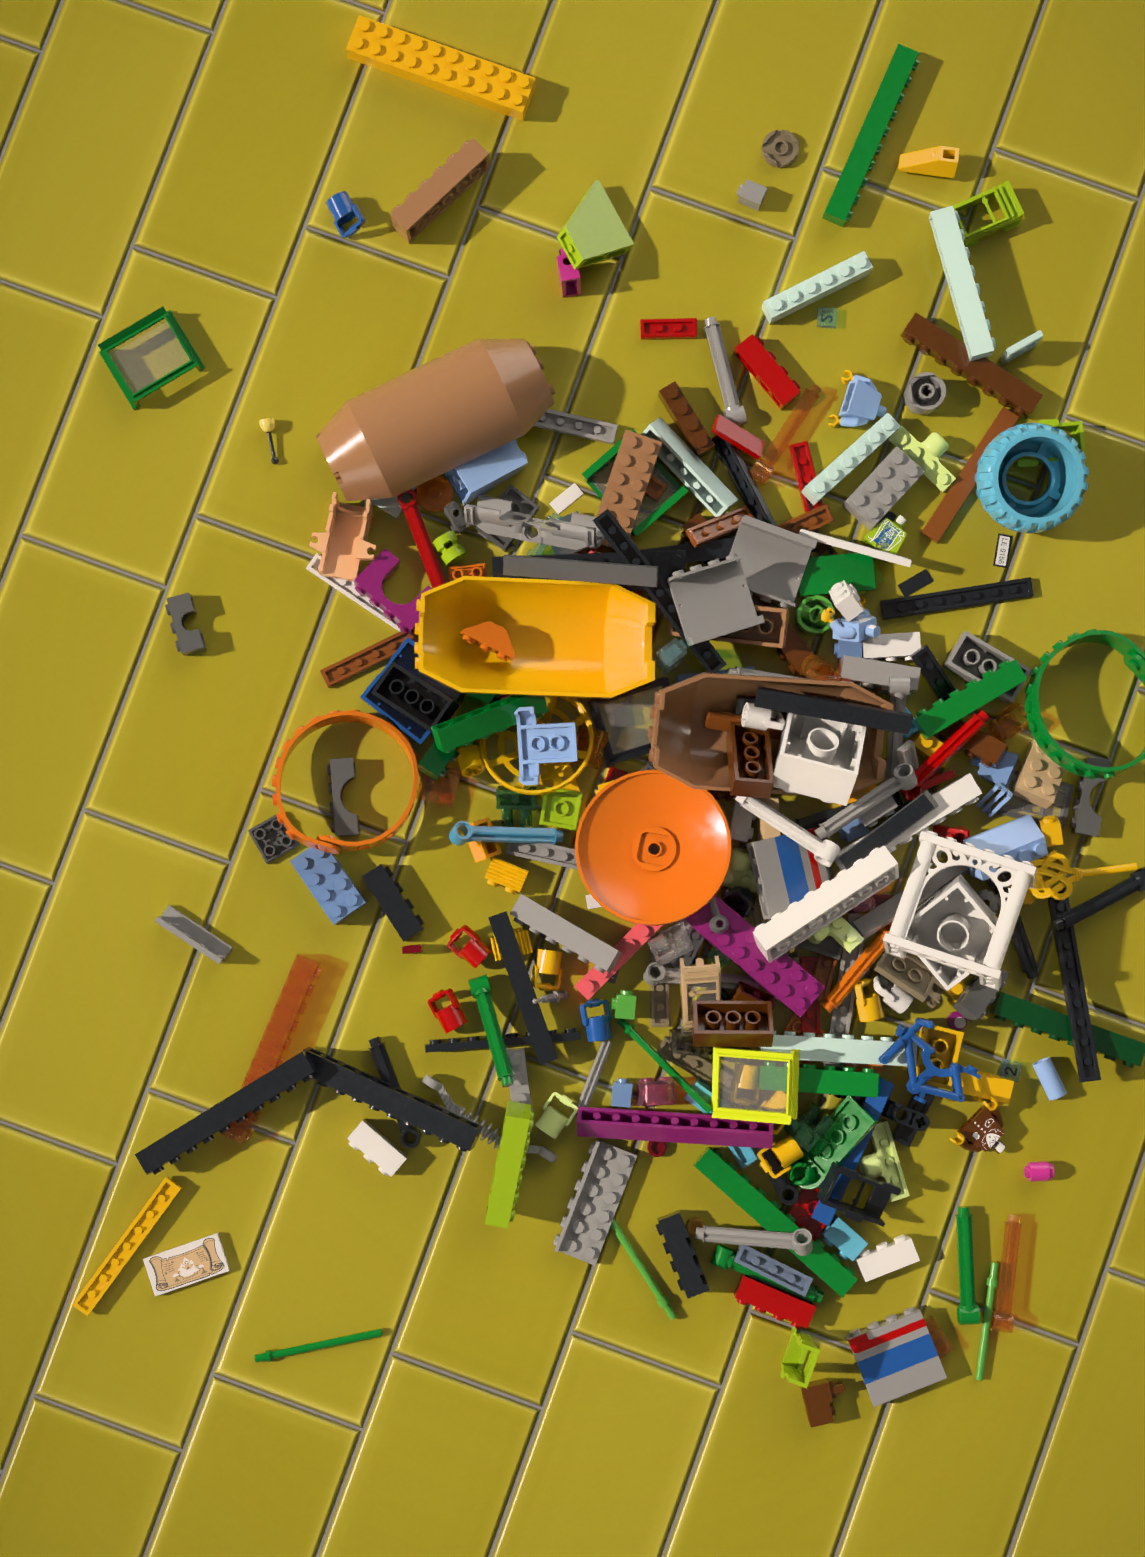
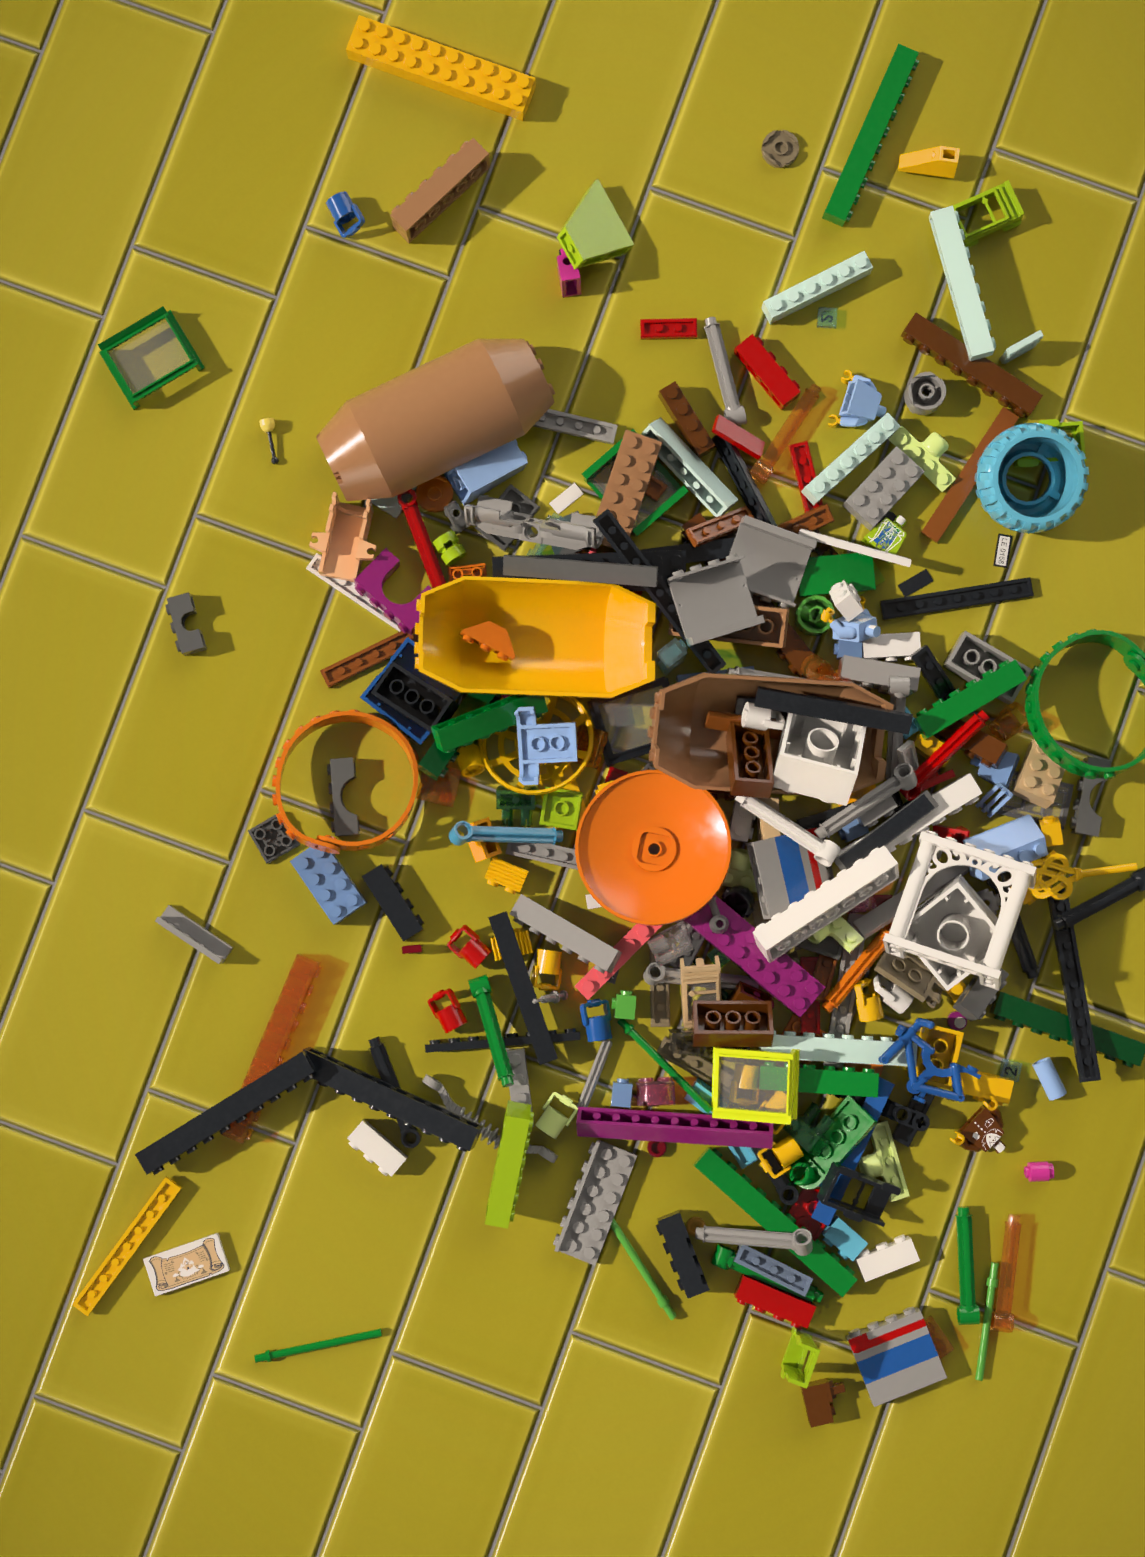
light grey brick [736,179,767,211] -> none

